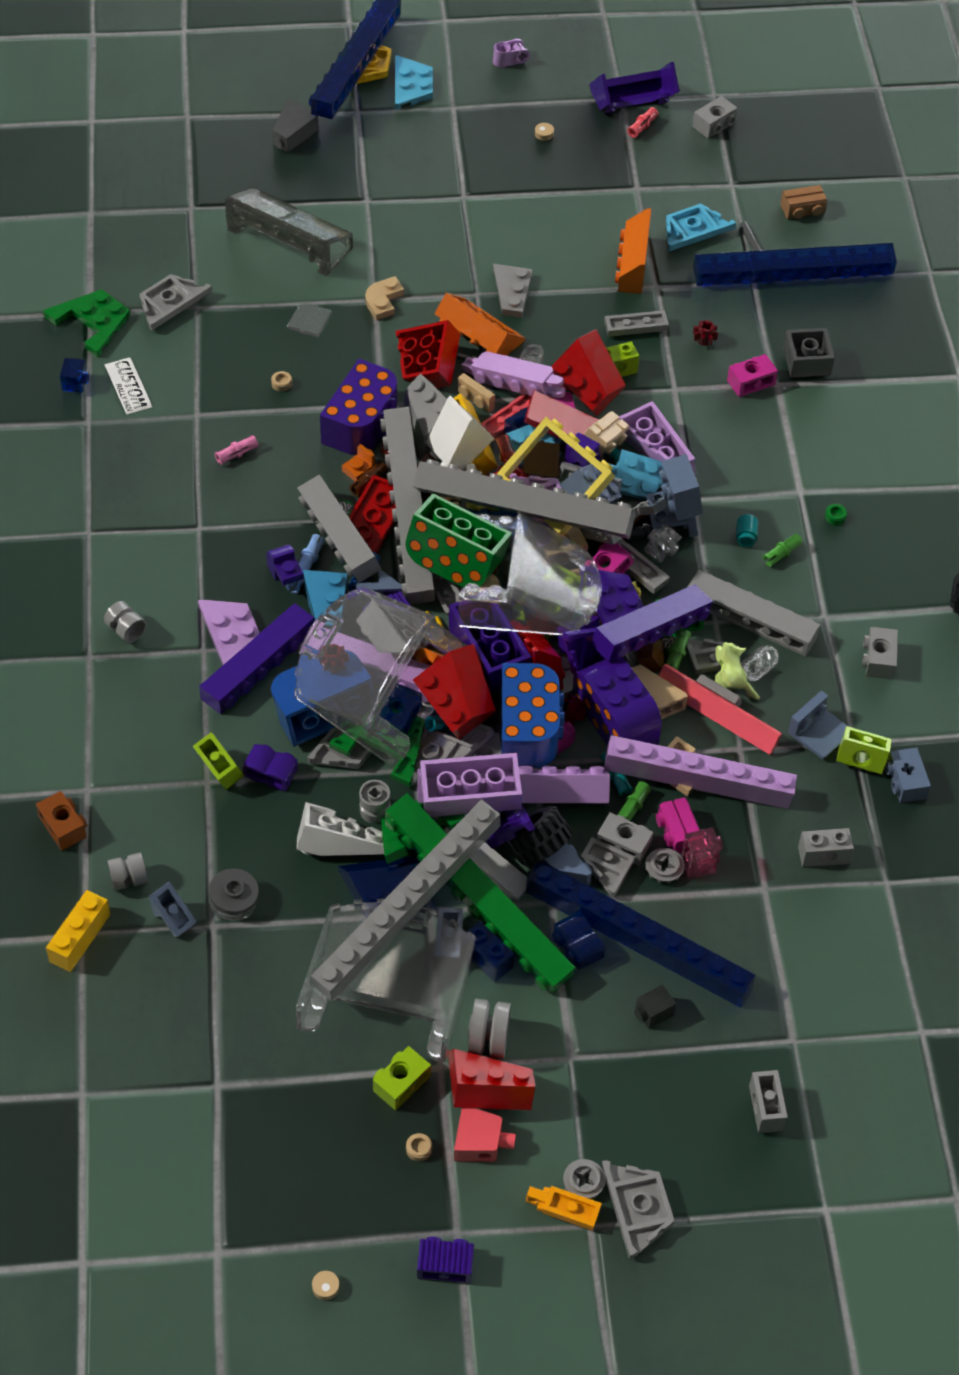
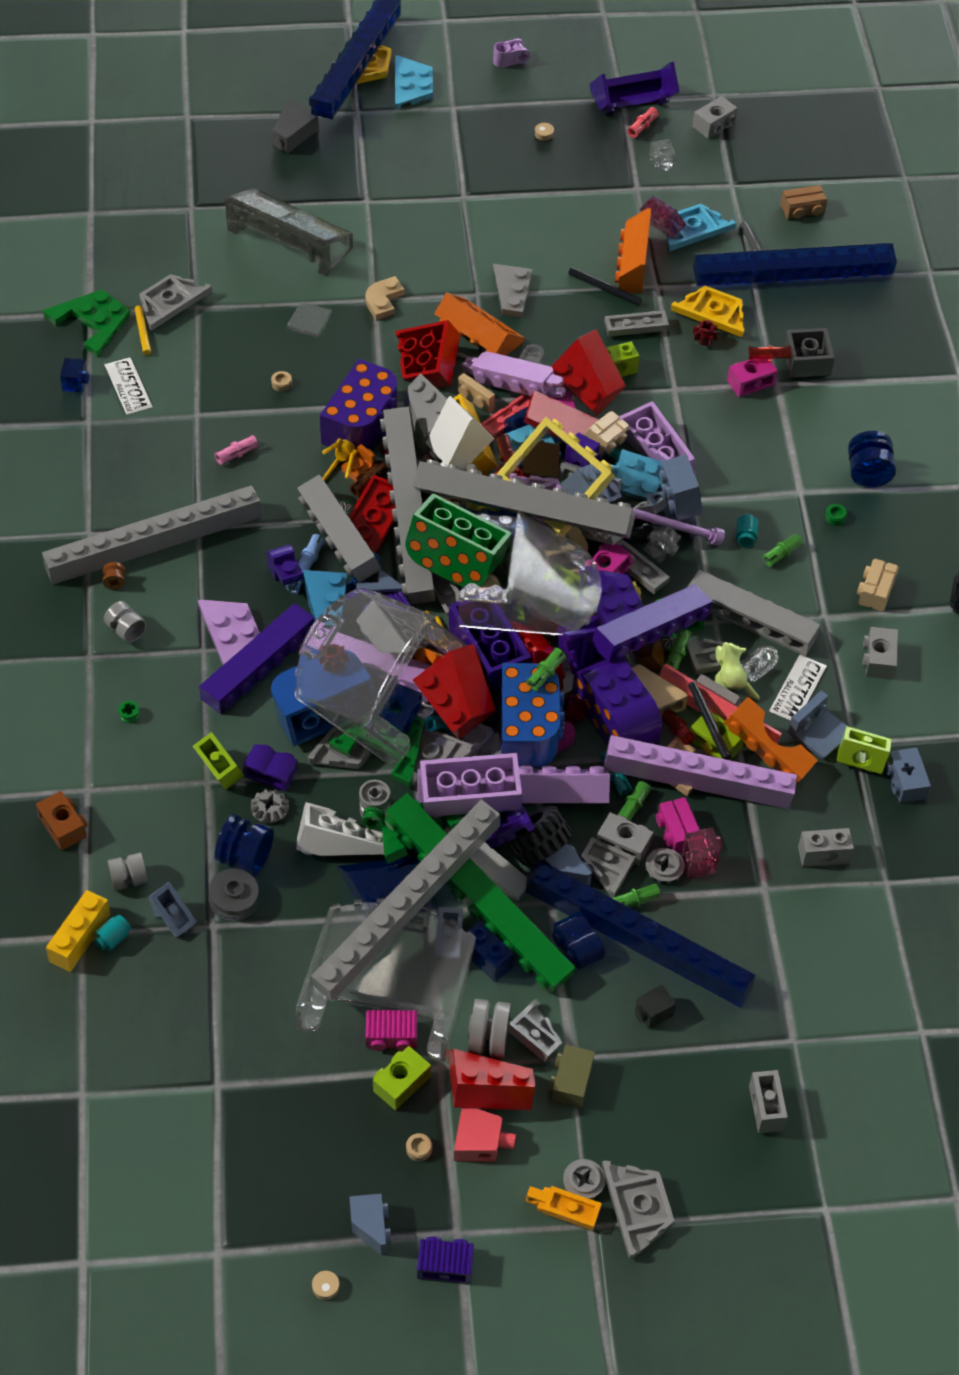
none -> light grey brick [42,485,261,585]
none -> teal brick [94,915,131,951]
none -> dark orange wheel [103,562,125,590]
none -> green bush [118,700,141,723]
none -> yellow bar [135,306,151,356]
none -> clear blue wheel [214,814,274,876]
none -> light grey gear [251,788,289,823]
none -> yellow plant [322,438,358,482]
none -> sand blue slope [349,1194,391,1255]
none -> green bush [362,807,385,830]
none -> dark pink brick [366,1010,417,1051]
none -> light grey wing [507,999,562,1062]
none -> bright green pin [526,648,566,691]
none -> olive brick [549,1044,595,1108]
none -> black bar [568,267,642,306]
none -> bright green axle [611,884,661,913]
none -> lavender piece [633,508,725,546]
none -> clear pink brick [639,195,686,239]
none -> clear brick [649,139,676,170]
none -> clear red pin [662,710,695,745]
none -> yellow wing [671,286,744,337]
none -> black bar [688,681,731,760]
none -> lime brick [689,712,744,760]
none -> orange arch [724,697,818,784]
none -> clear red pin [748,344,791,361]
none -> white sticker [769,655,827,720]
none -> clear blue wheel [848,431,896,488]
none -> tan brick [857,559,899,612]

